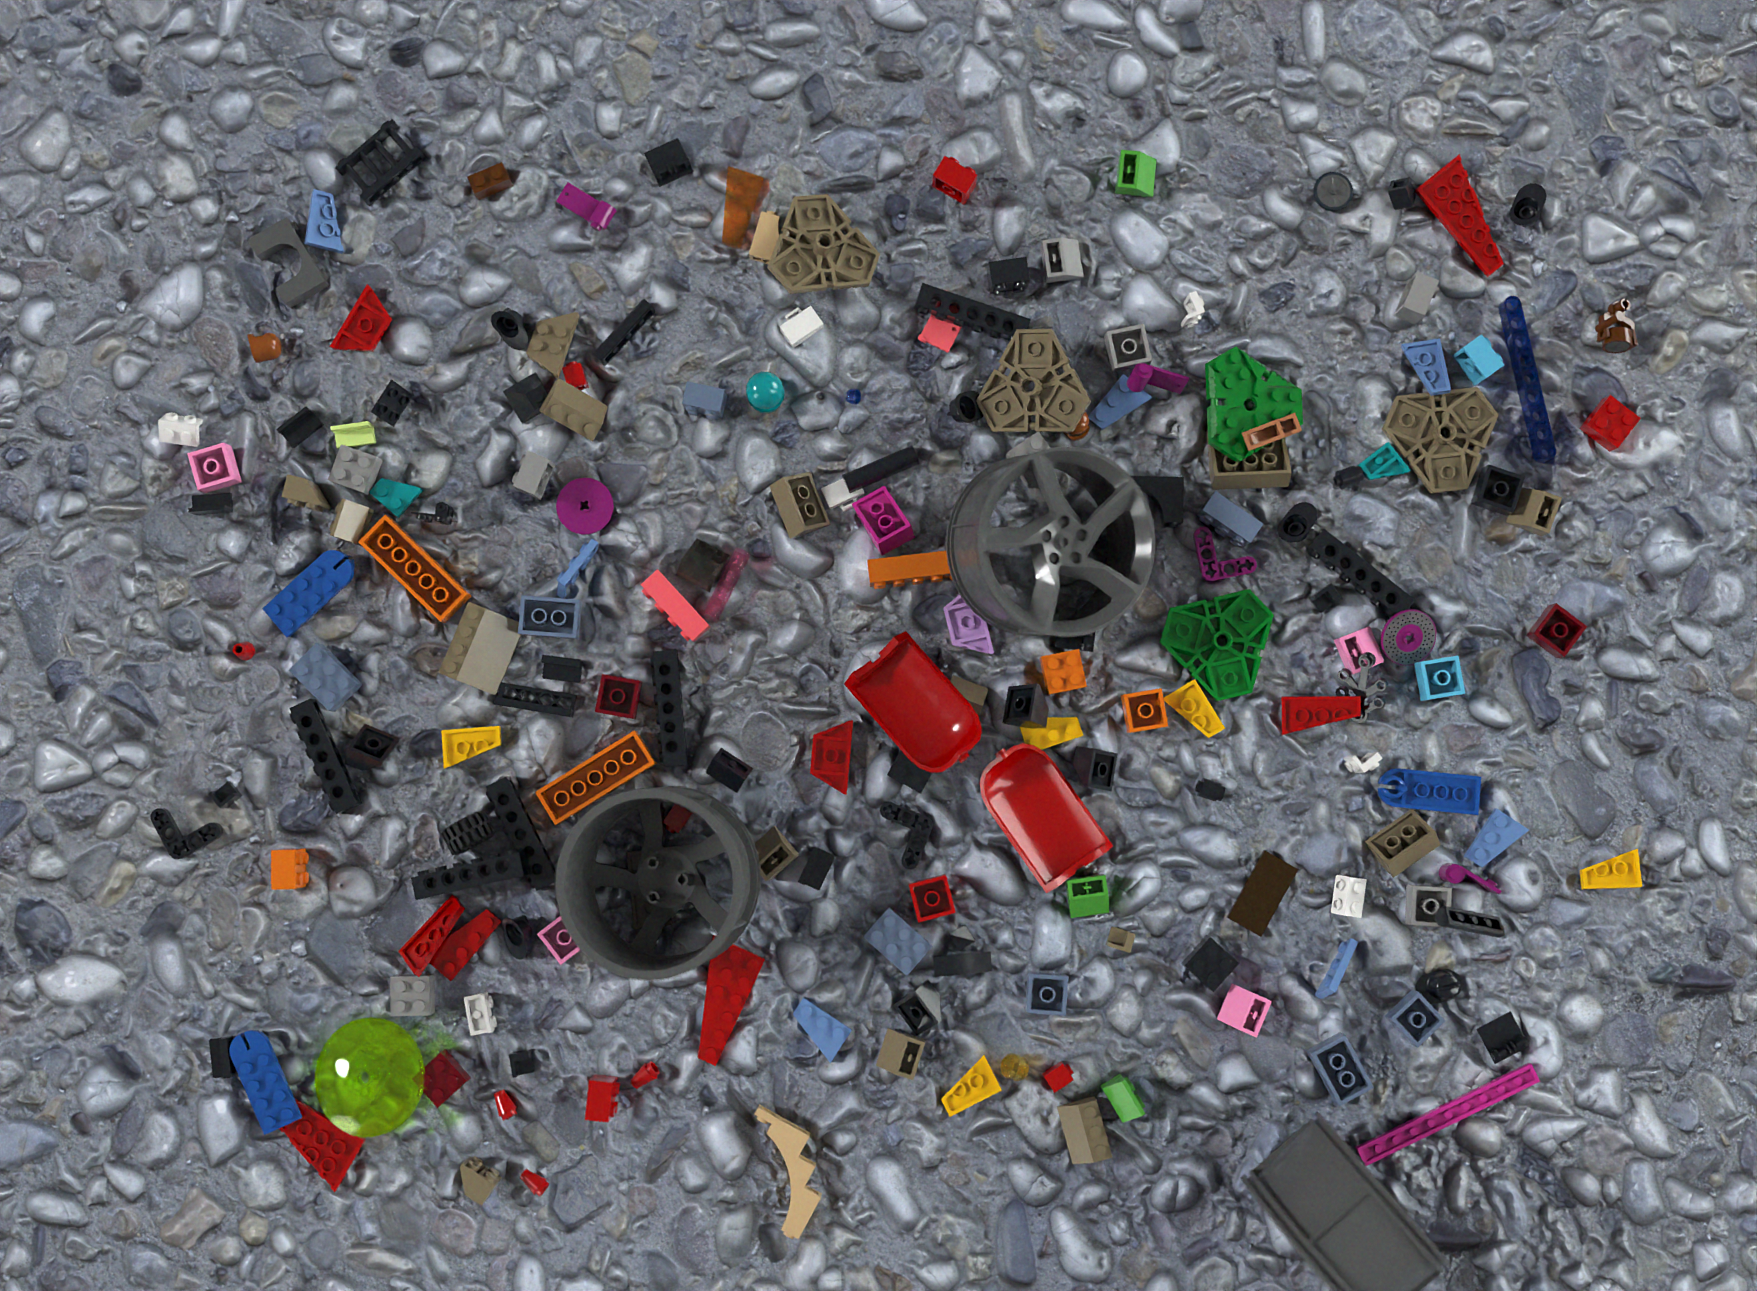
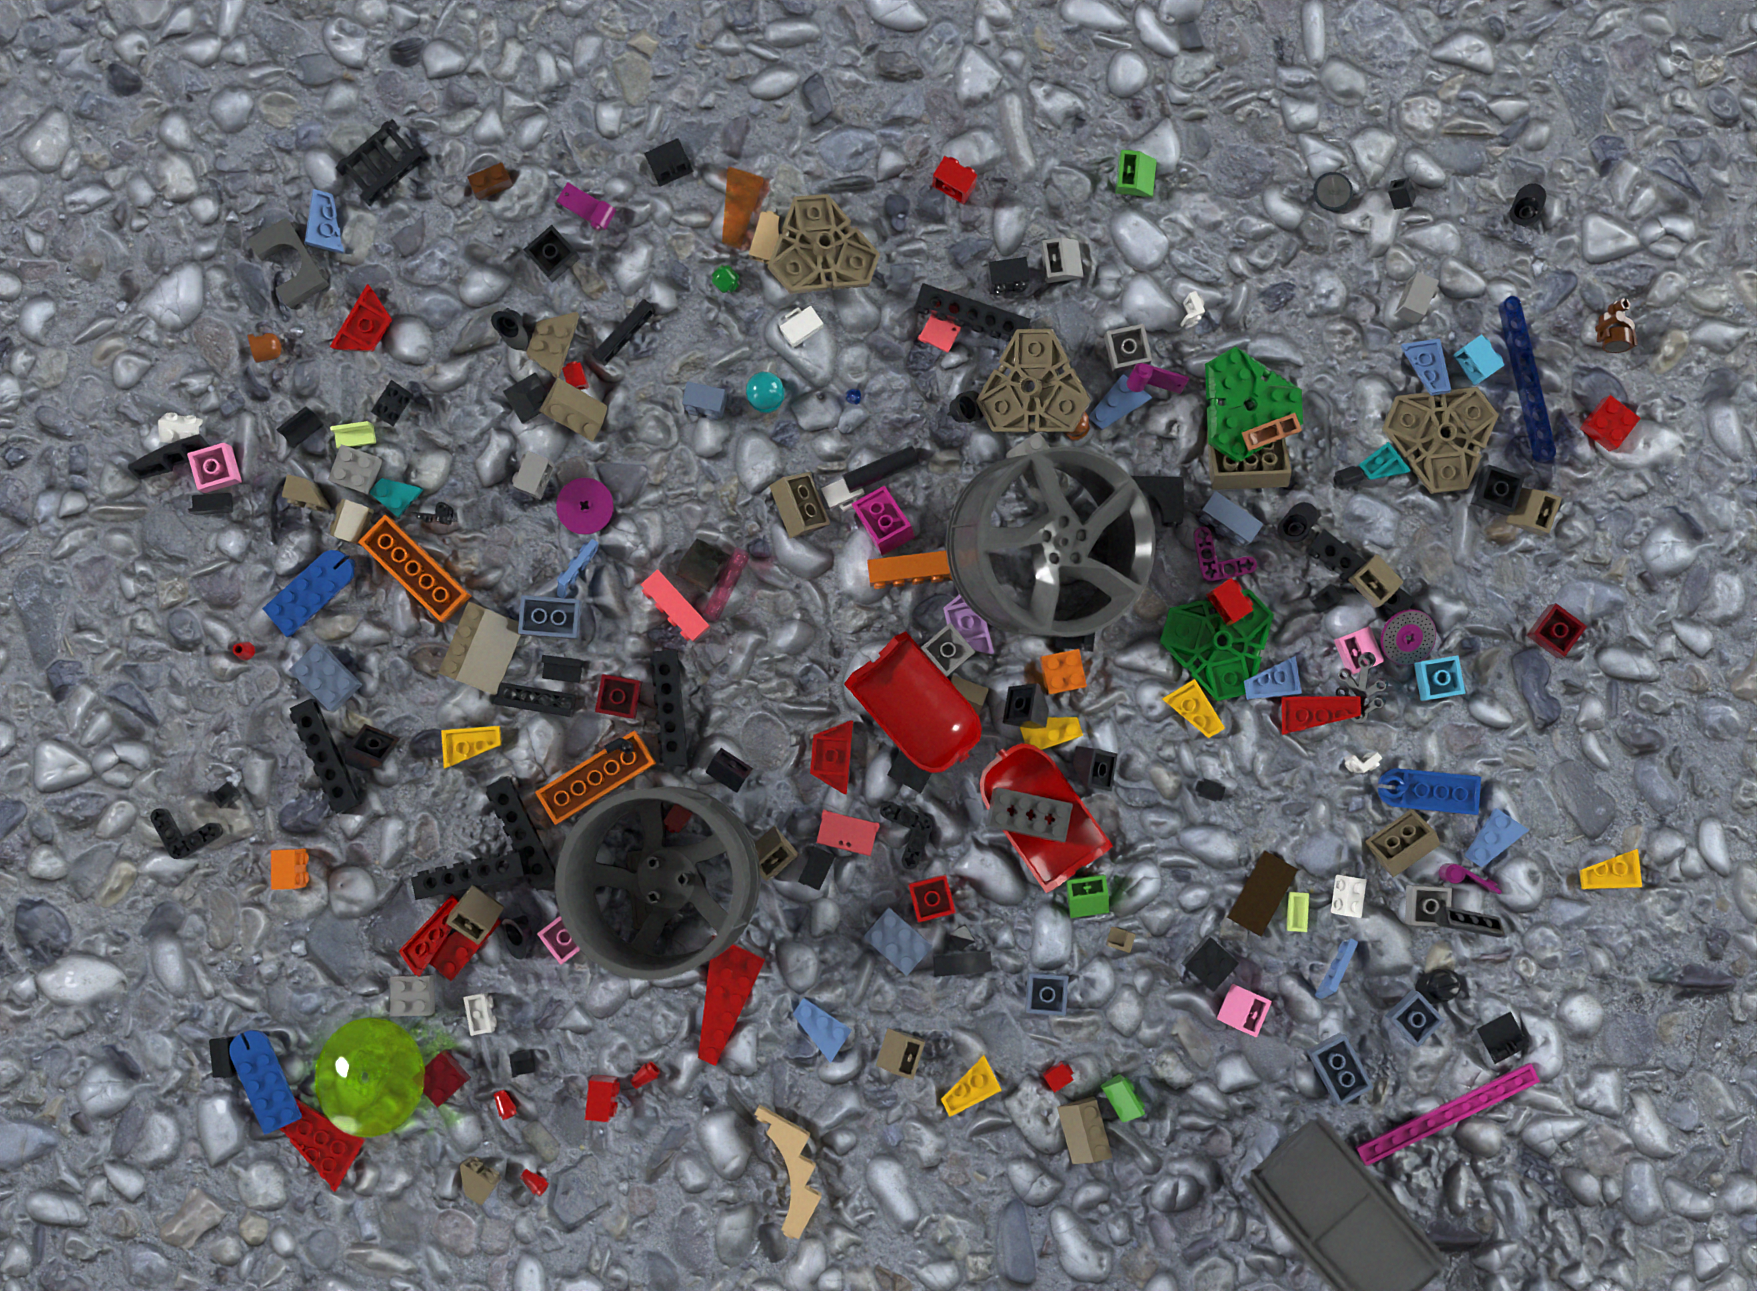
black tyre [441,811,496,855] -> none
black slope [893,979,941,1036] -> none
clear yellow head [1000,1053,1029,1081] -> none
orange brick [1121,688,1168,733] -> none
red wing [1415,154,1504,277] -> none
none -> black slope [128,434,210,480]
none -> dark tan slope [446,885,505,945]
none -> black brick [523,225,580,283]
none -> black arm [604,738,634,754]
none -> green head [712,265,739,293]
none -> coral door [816,809,880,856]
none -> light grey slope [921,623,975,677]
none -> dark grey brick [985,787,1073,843]
none -> red brick [1206,578,1254,626]
none -> medium blue wing [1244,656,1302,700]
none -> yellowish green tile [1287,892,1309,932]
none -> dark tan slope [1348,554,1403,608]

